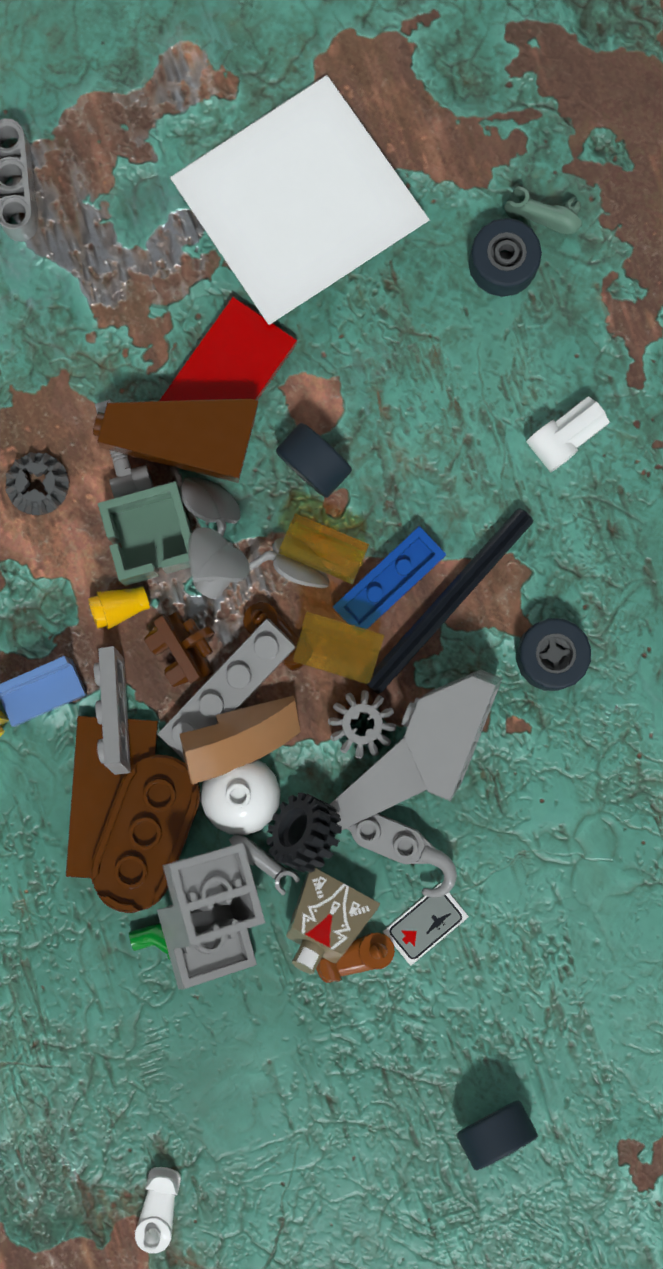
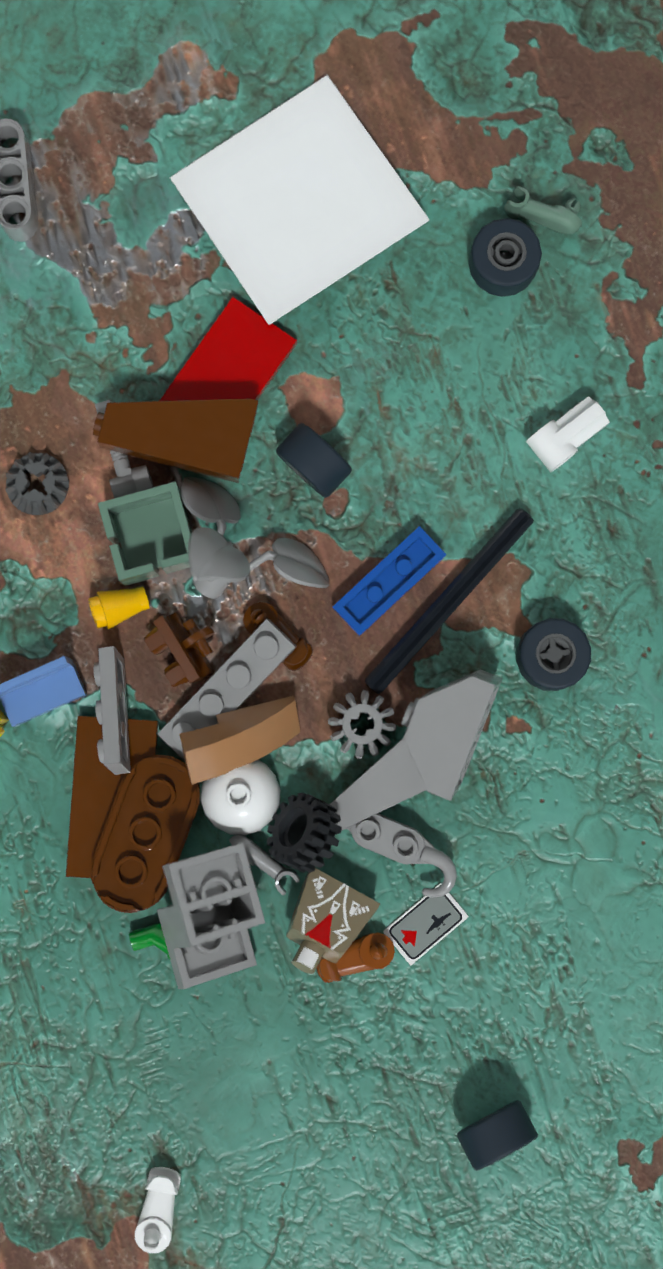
clear yellow panel [279,513,369,584] -> none
clear yellow panel [293,611,385,684] -> none

